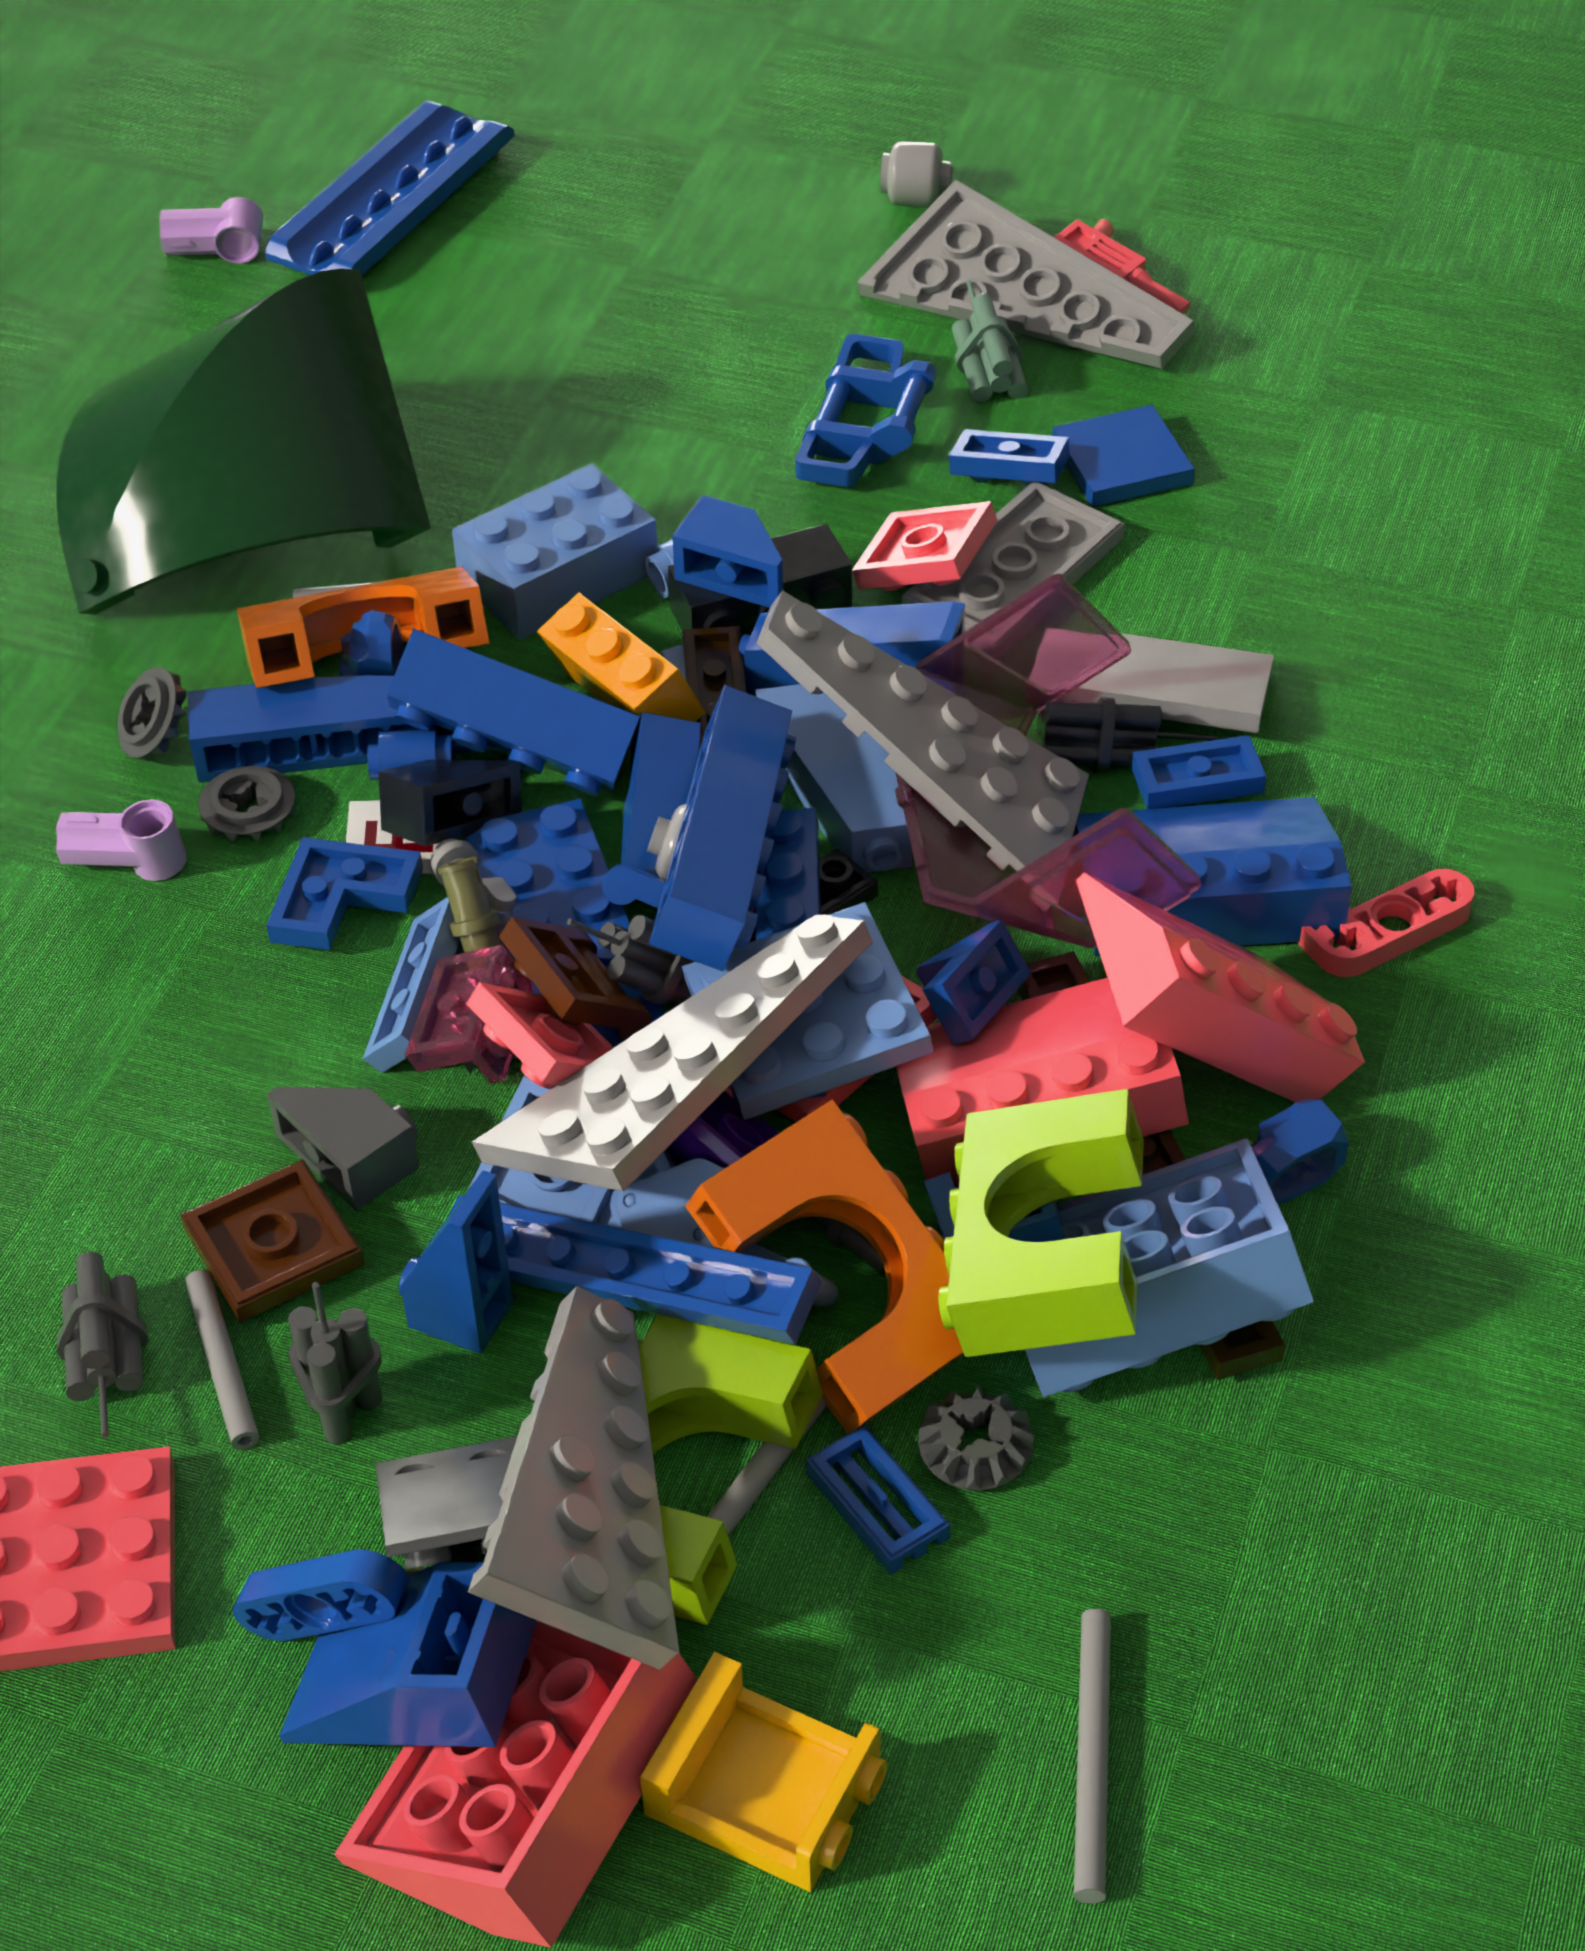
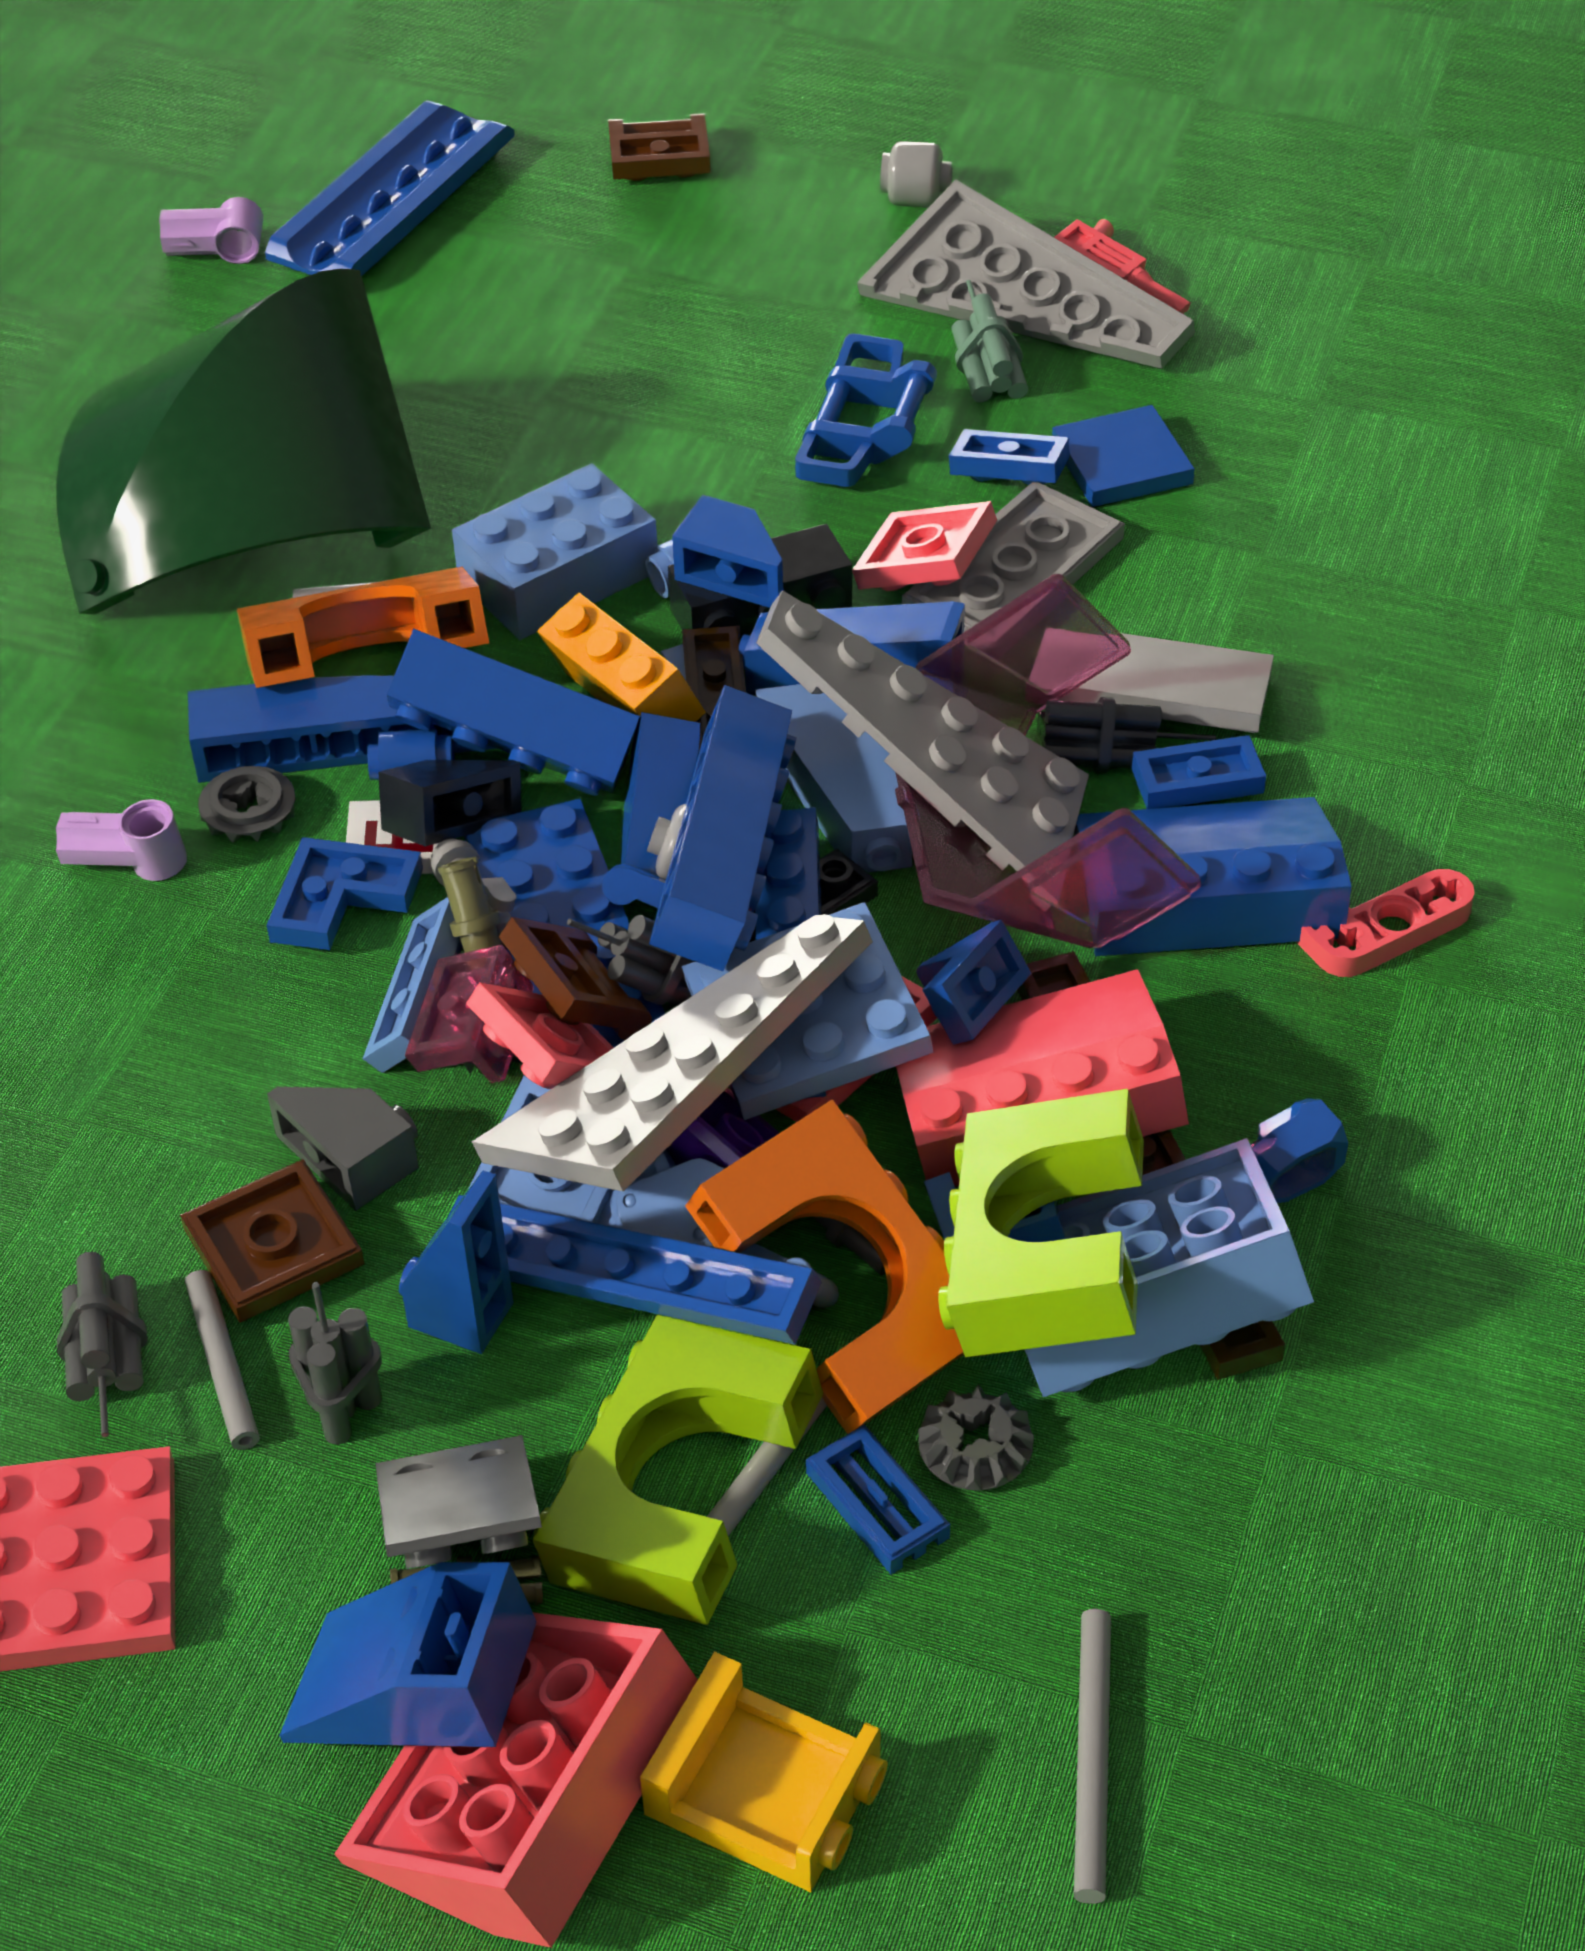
dark grey gear [118,667,187,762] -> none
blue beam [233,1549,409,1641] -> none
blue rock [339,610,404,676] -> none
light grey wing [468,1286,679,1670] -> none
coral slope [1076,872,1365,1102] -> none
none -> reddish brown plate [608,113,711,181]

